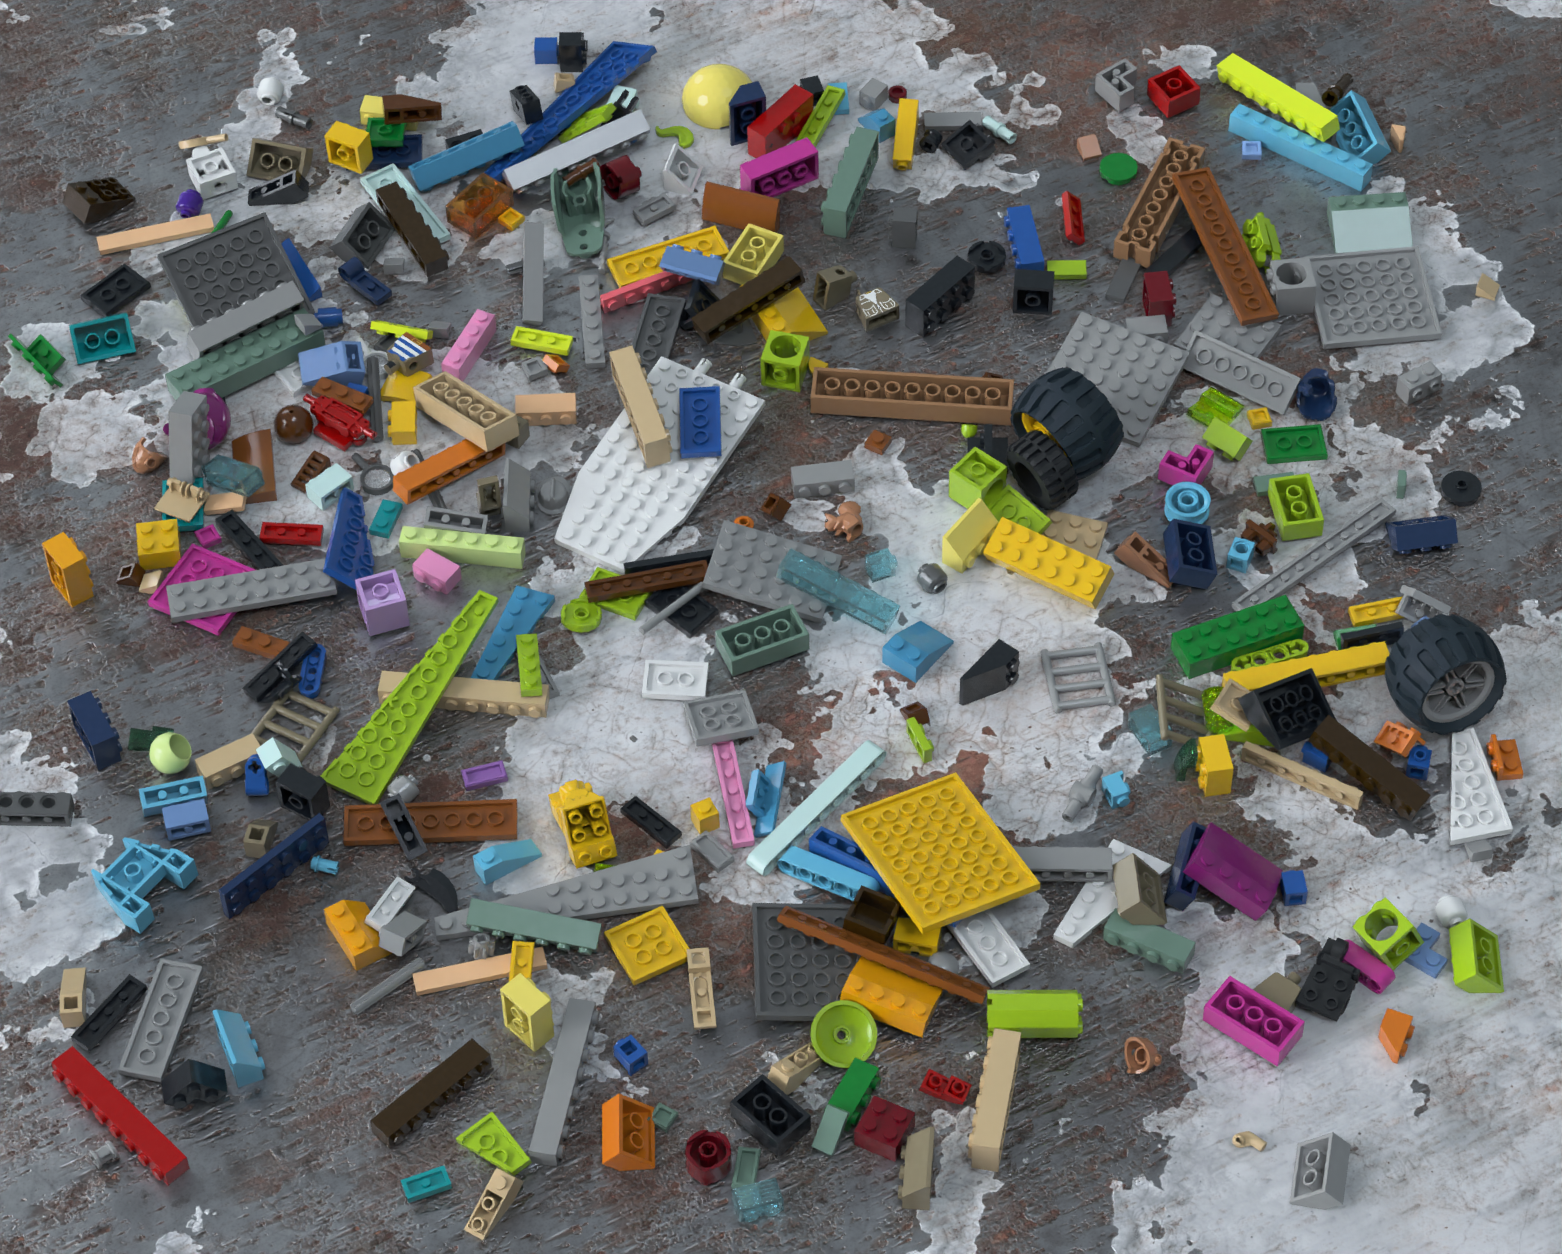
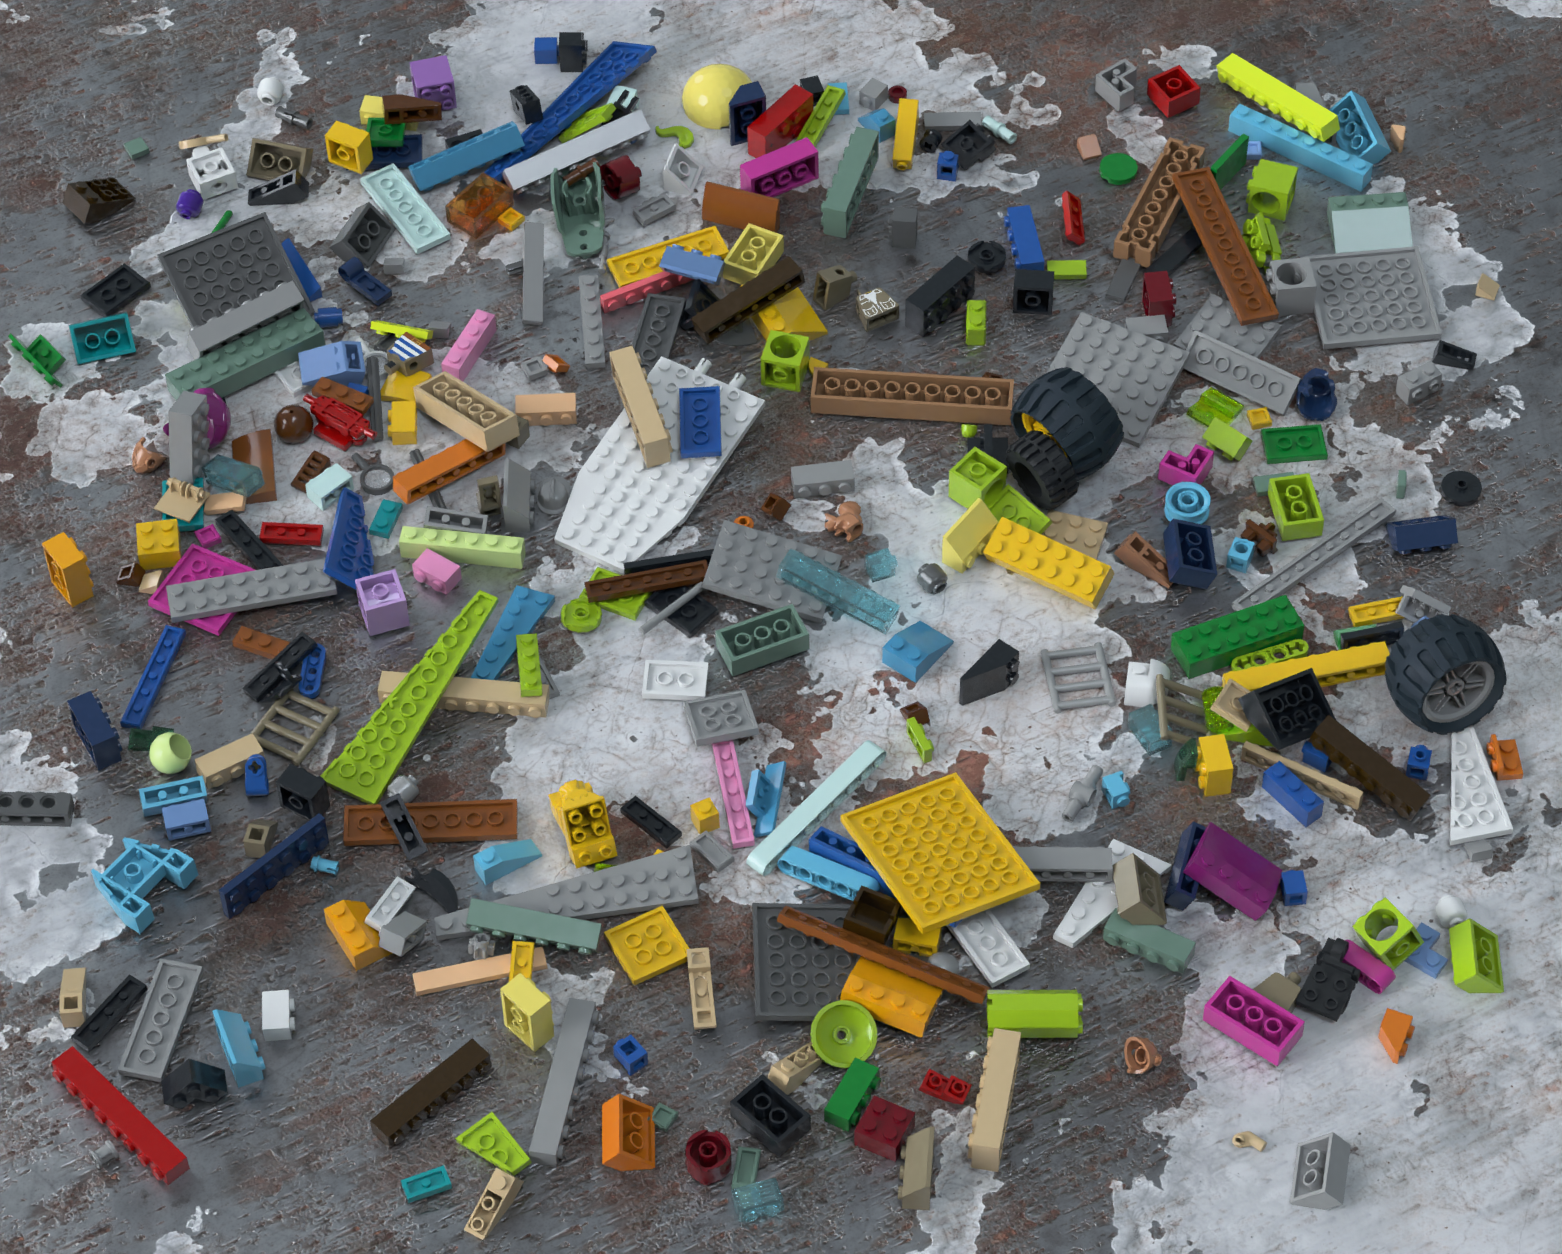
light nougat tile [96,213,214,255] -> none
light aqua brick [256,737,302,777] -> none
light grey slope [294,314,323,335] -> none
light grey axle [350,957,426,1015] -> none
dark brown brick [376,181,449,277] -> none
white head [390,451,420,476] -> none
medium lavender tile [461,760,508,791] -> none
neon yellow plate [510,326,573,356] -> none
tan slope [553,72,575,93] -> none
sand green tile [811,1104,850,1155] -> none
dark orange plate [864,429,892,455] -> none
dark brown pin [1322,73,1353,107] -> none
orange bracket [1373,720,1426,758] -> none
none -> blue tile [120,625,186,731]
none -> sand green tile [124,137,150,160]
none -> white piece [262,990,296,1041]
none -> medium lavender brick [409,55,457,111]
none -> blue brick [937,151,959,182]
none -> lime brick [966,300,987,346]
none -> white brick [1124,659,1170,708]
none -> green tile [1211,134,1249,190]
none -> lime brick [1246,159,1298,221]
none -> blue brick [1262,761,1324,827]
none -> black slope [1432,340,1477,370]

